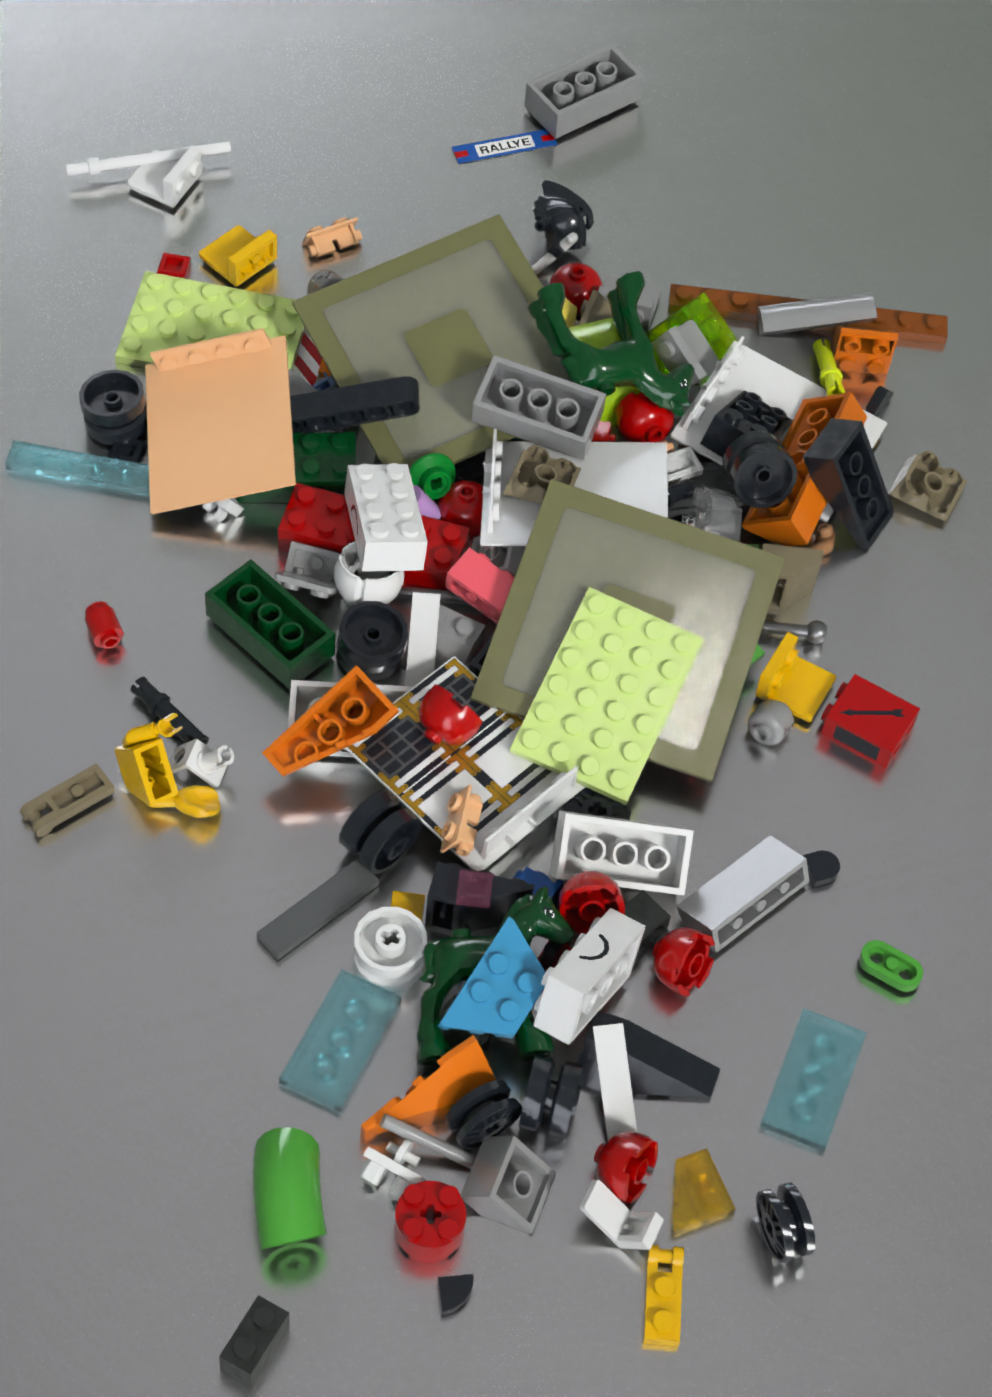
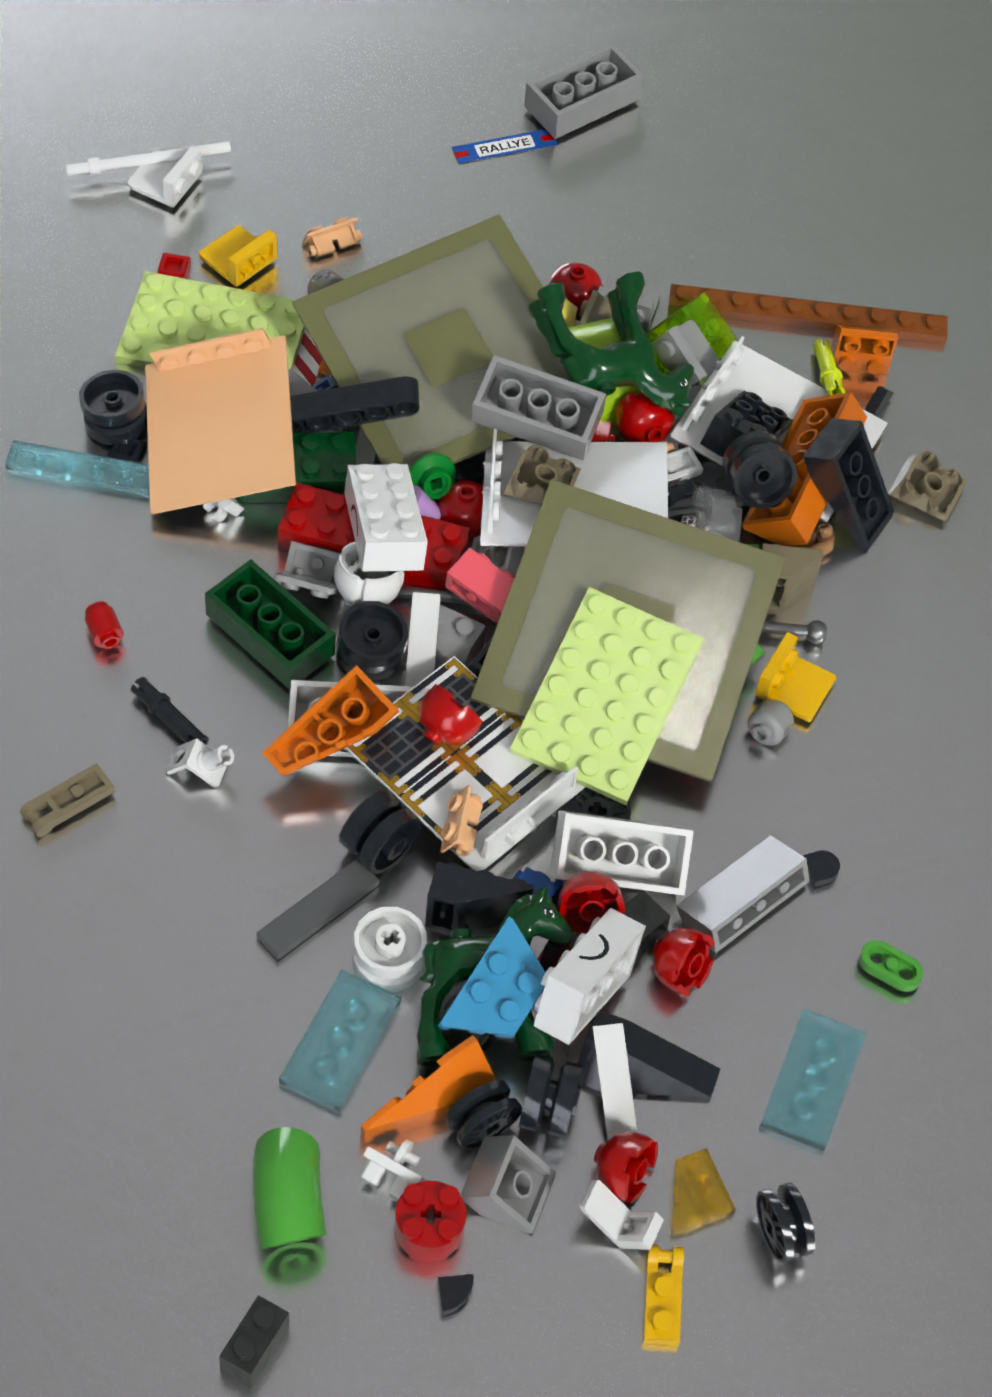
yellow torso [114,713,221,818] -> none
light grey bar [379,1114,476,1169] -> none
yellow tile [391,891,425,922] -> none
clear pink tile [456,870,493,908] -> none
black helmet [532,180,594,276] -> none
light grey brick [756,292,877,336] -> none
red brick [821,674,920,769] -> none

